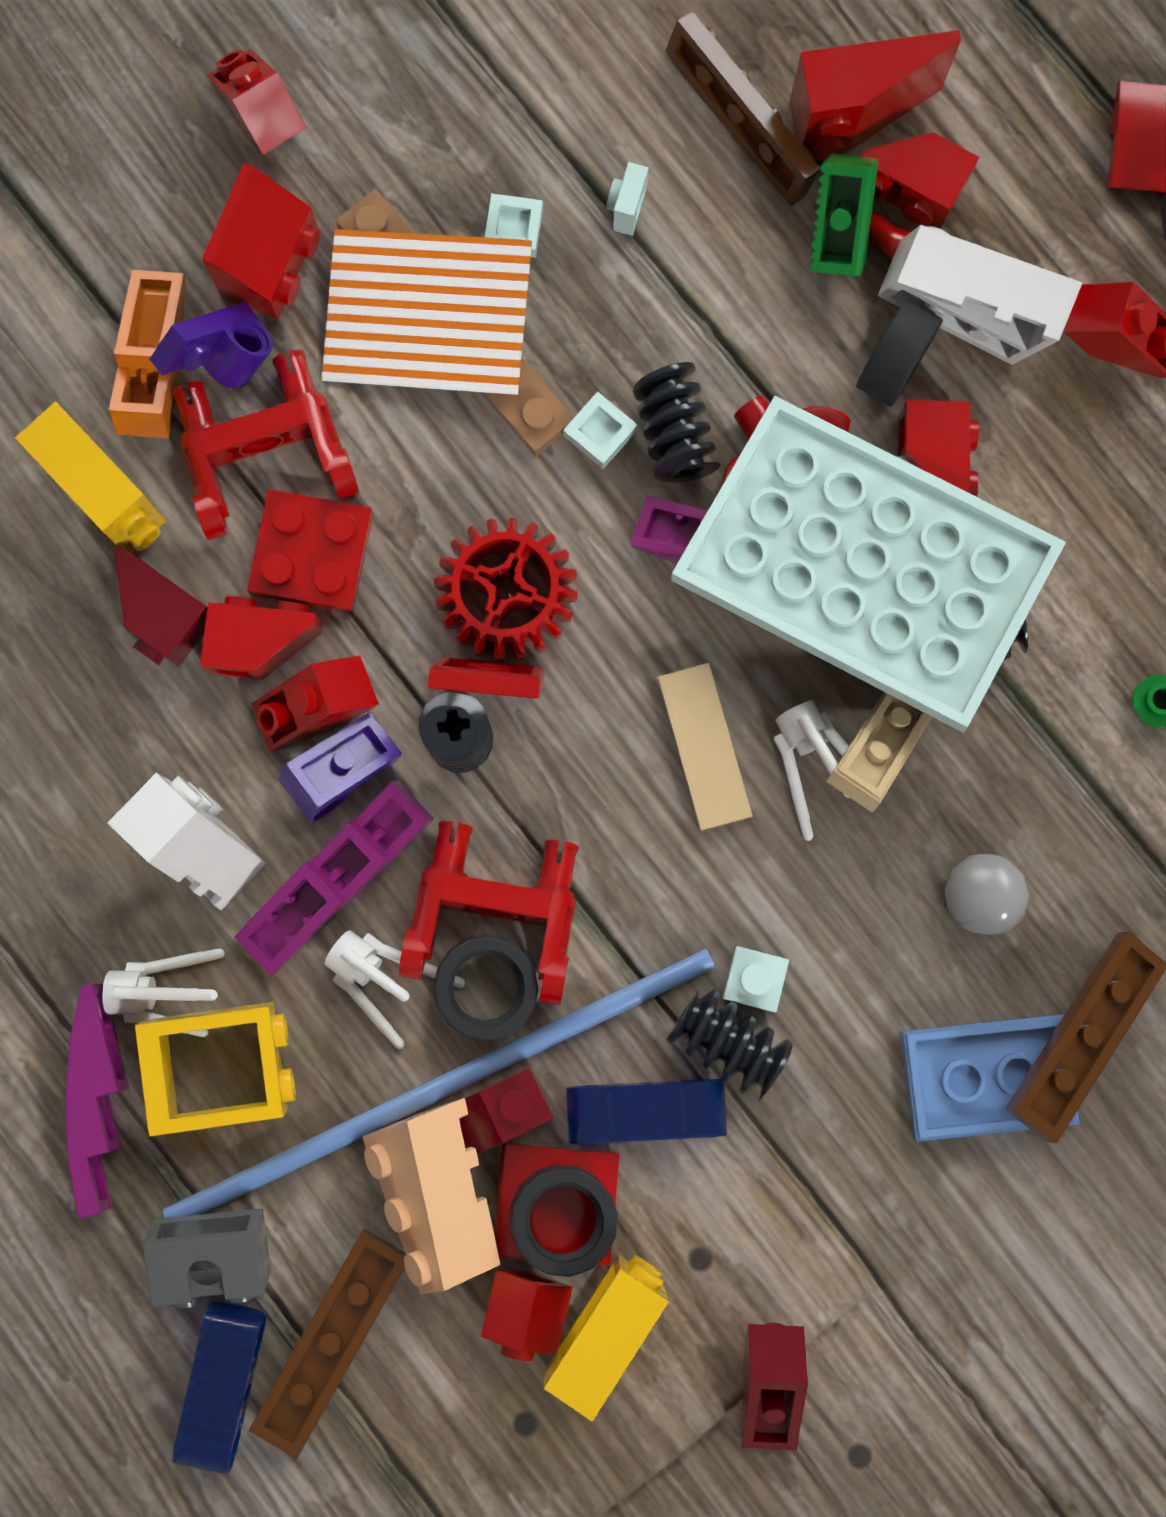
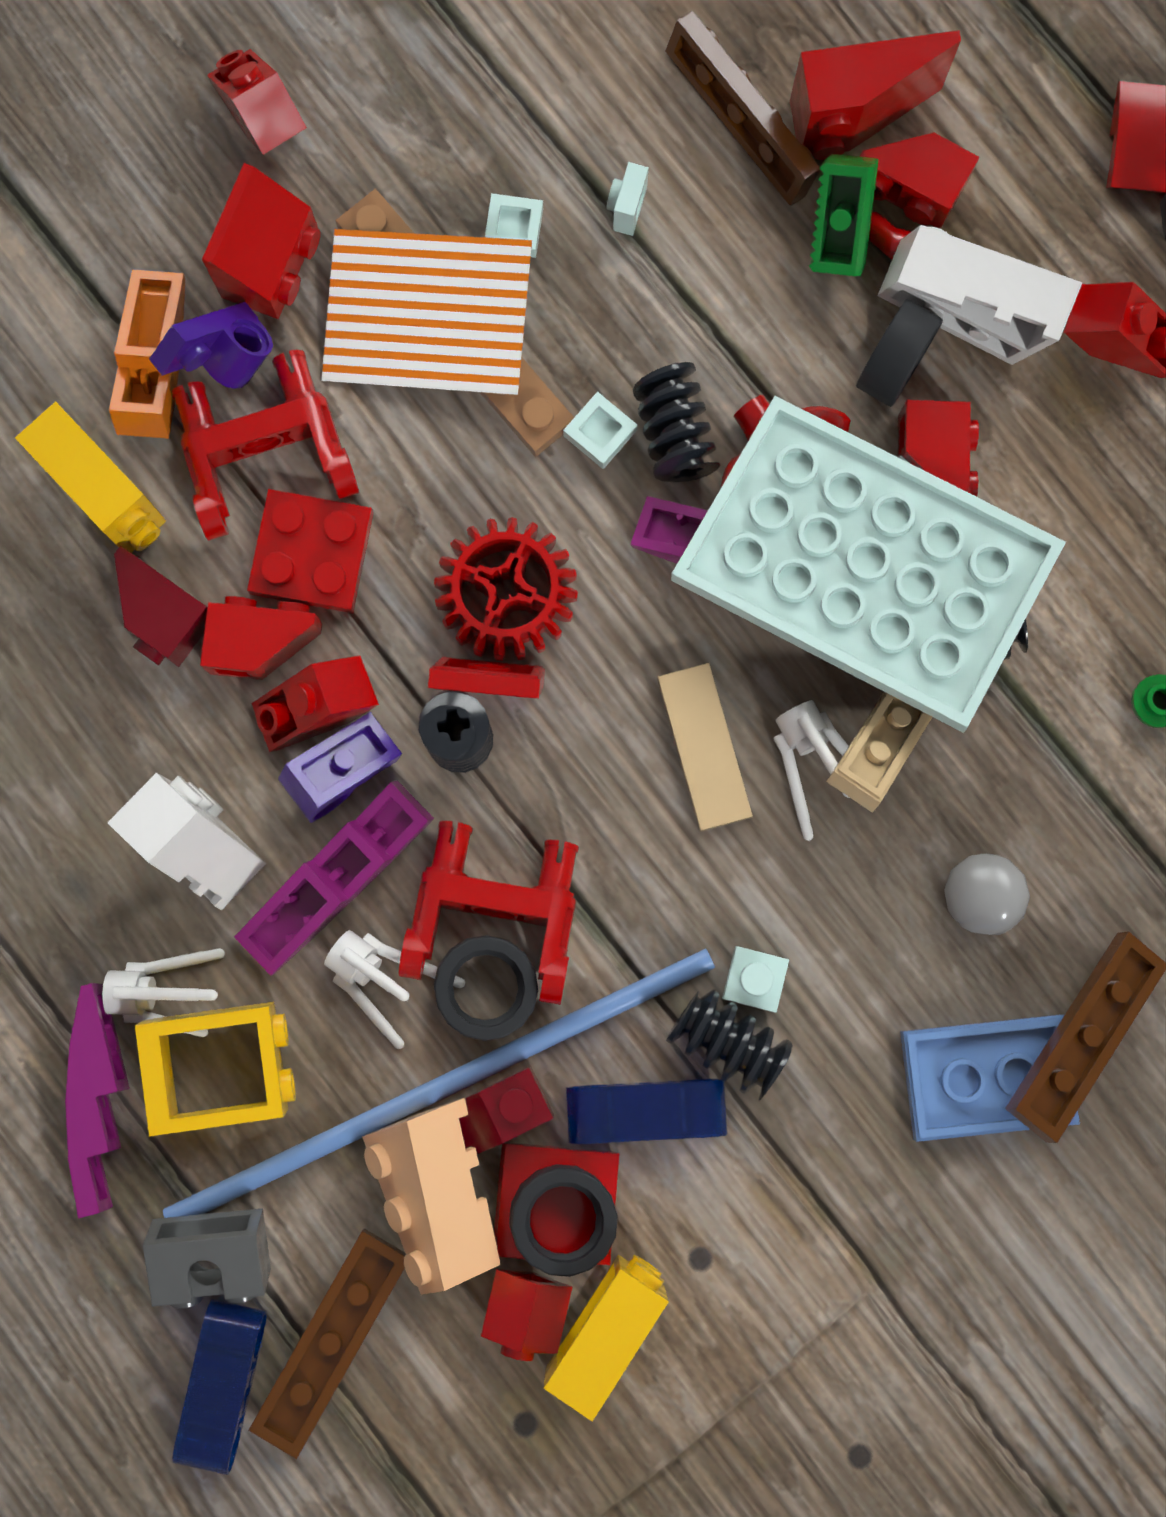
dark red slope [741,1322,808,1450] -> none

